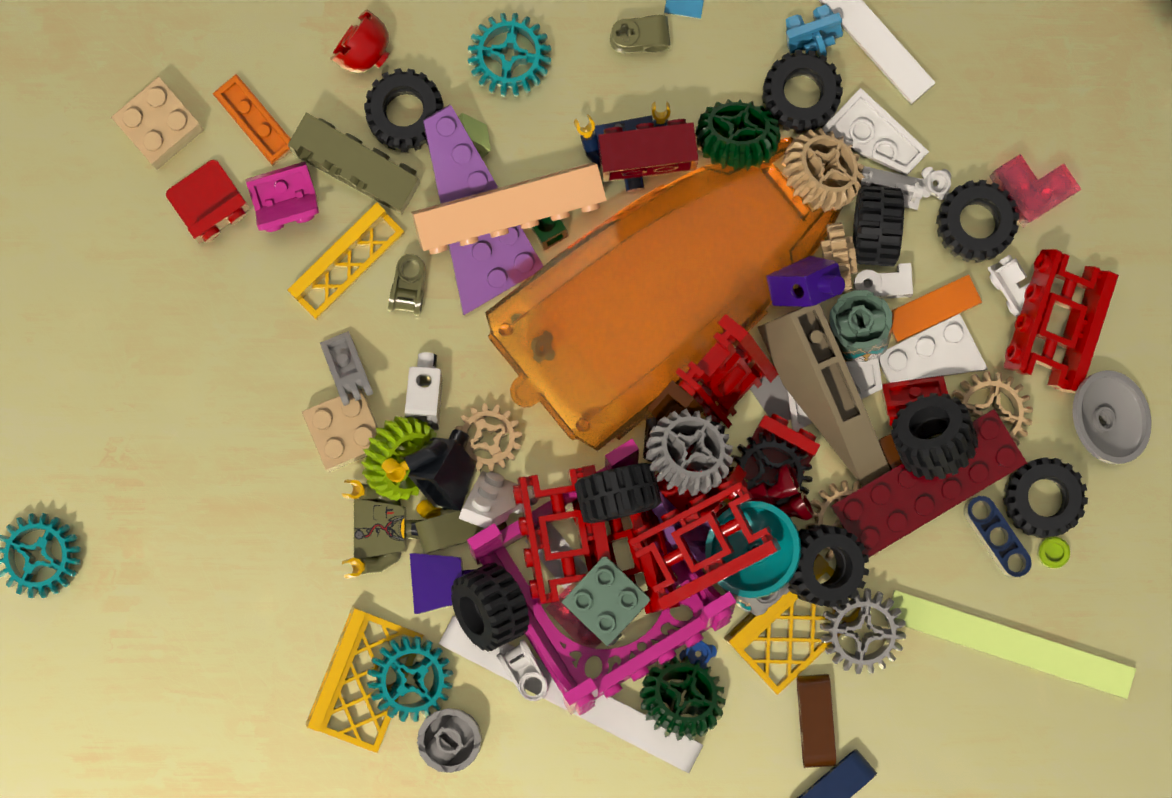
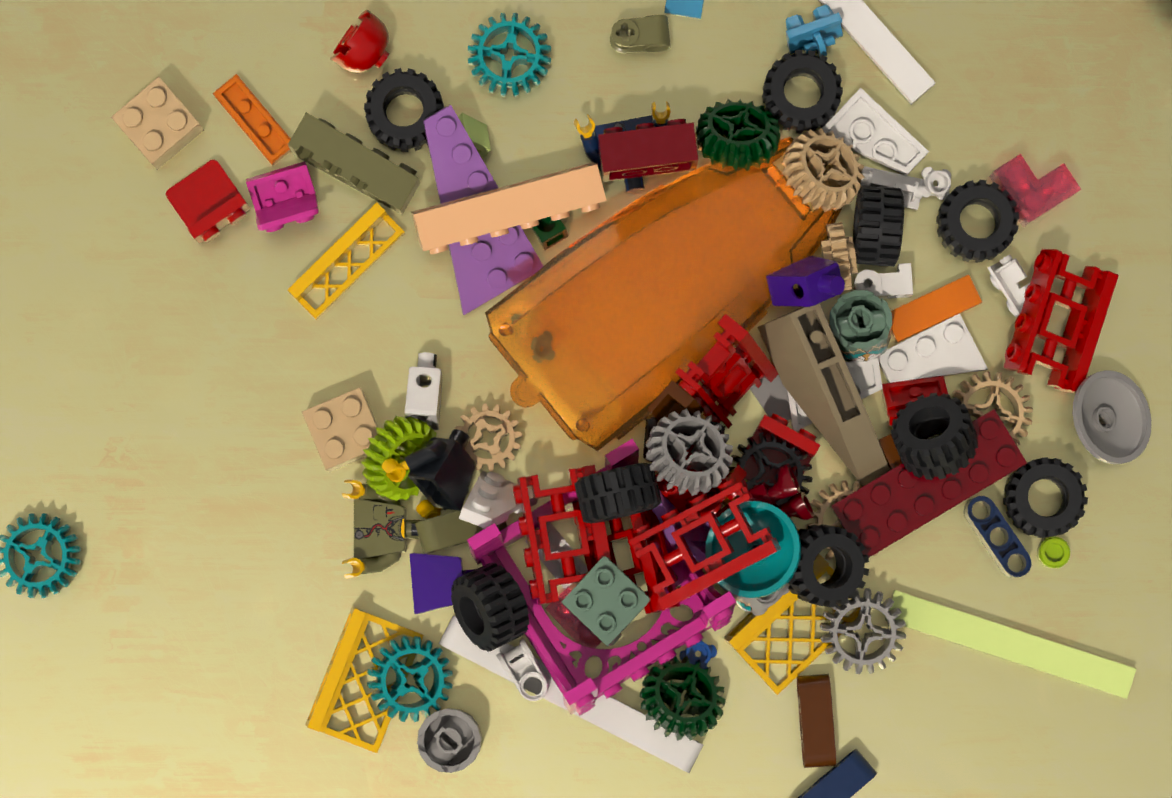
light grey hinge [320,331,373,406] -> none
olive piece [388,254,426,316] -> none

